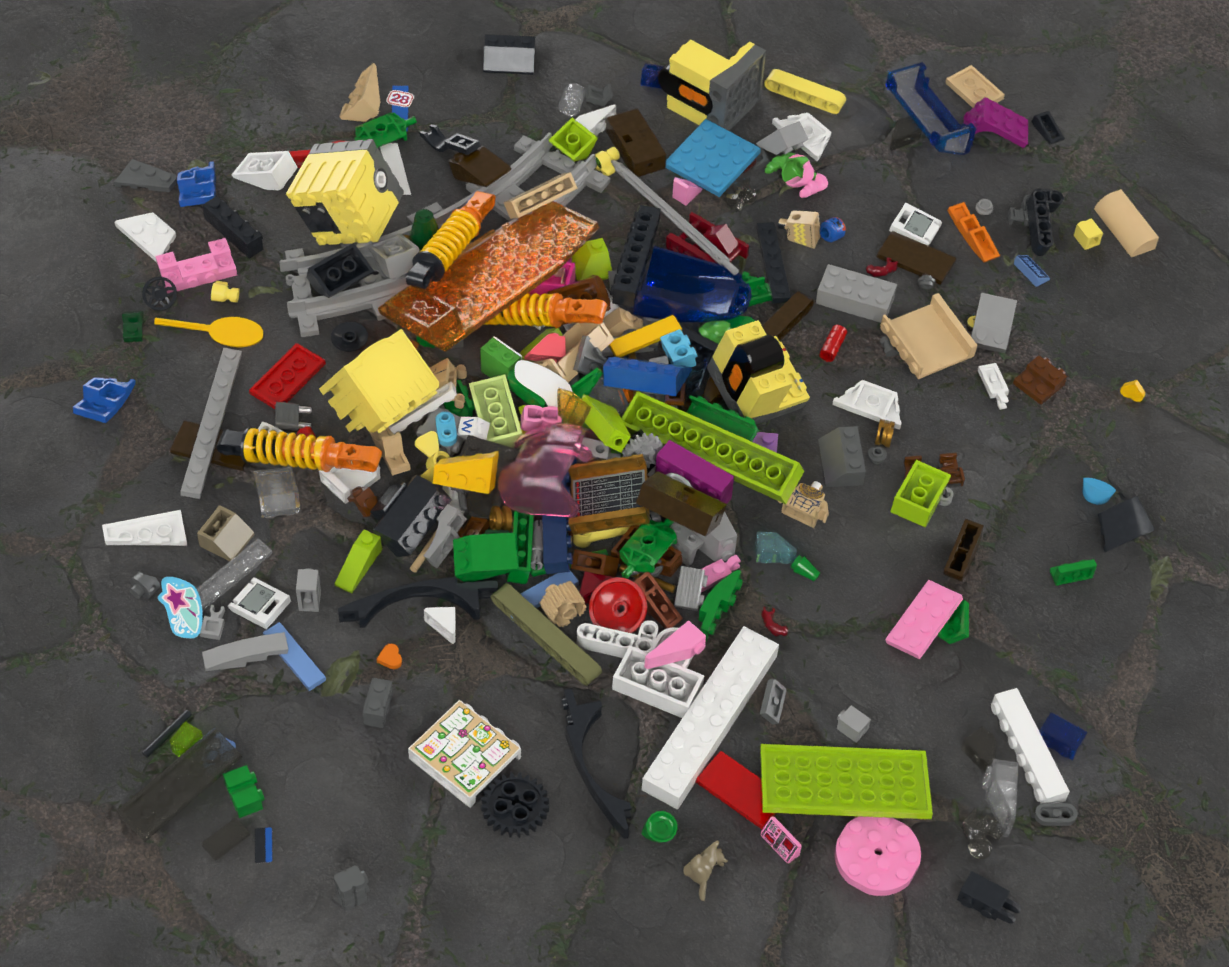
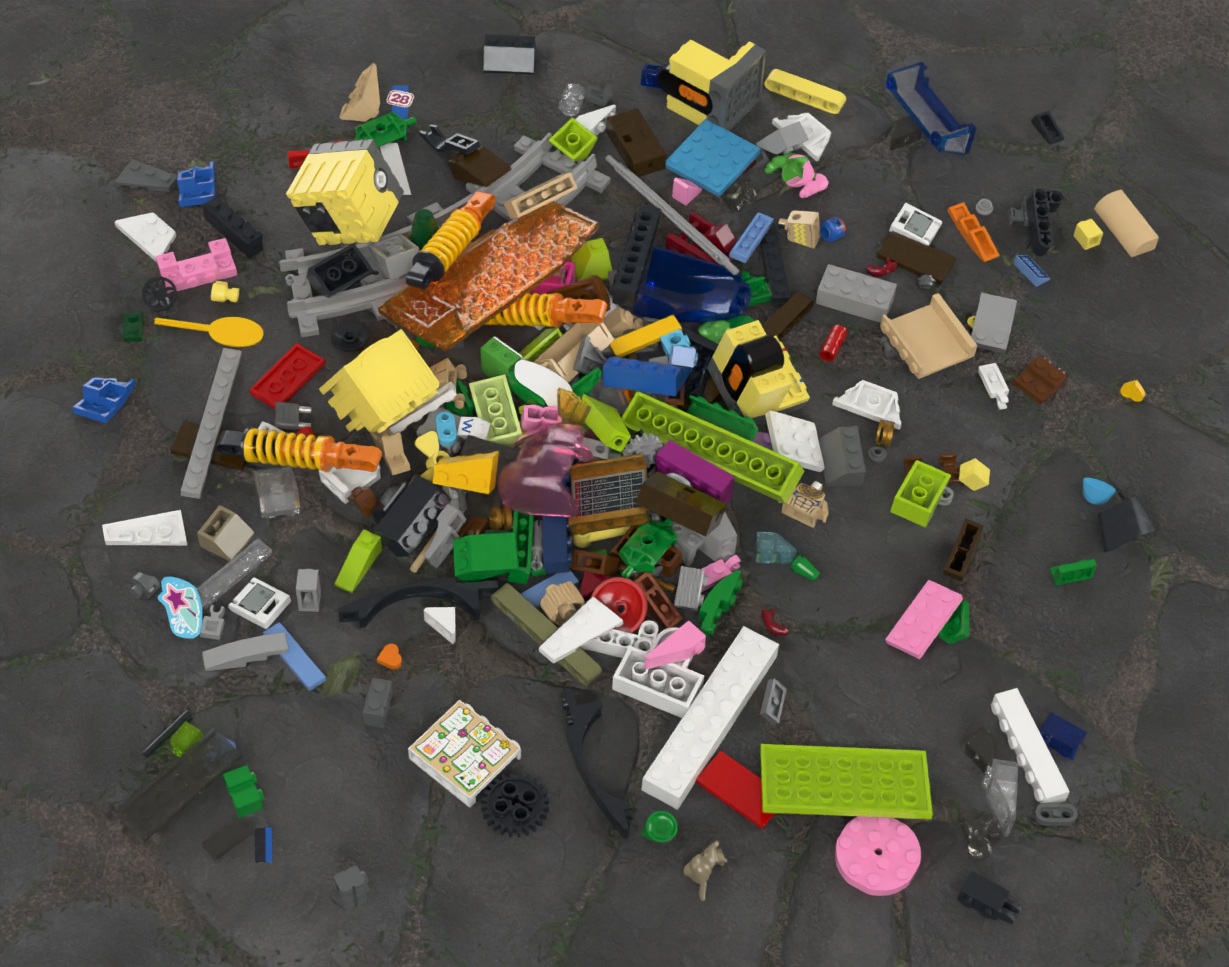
white slope [232,151,298,190] -> none
coral slope [524,333,566,363] -> none
light yellow piece [595,147,620,176] -> none
slope [761,816,801,863] -> none
light grey brick [837,705,871,743] -> none
tan plate [946,65,1005,107] -> none
magenta bracket [963,97,1028,148] -> none
none -> white wing [539,597,623,663]
none -> brick [669,345,698,367]
none -> medium blue tile [729,212,774,263]
none -> white plate [765,410,825,472]
none -> light yellow brick [959,458,990,491]

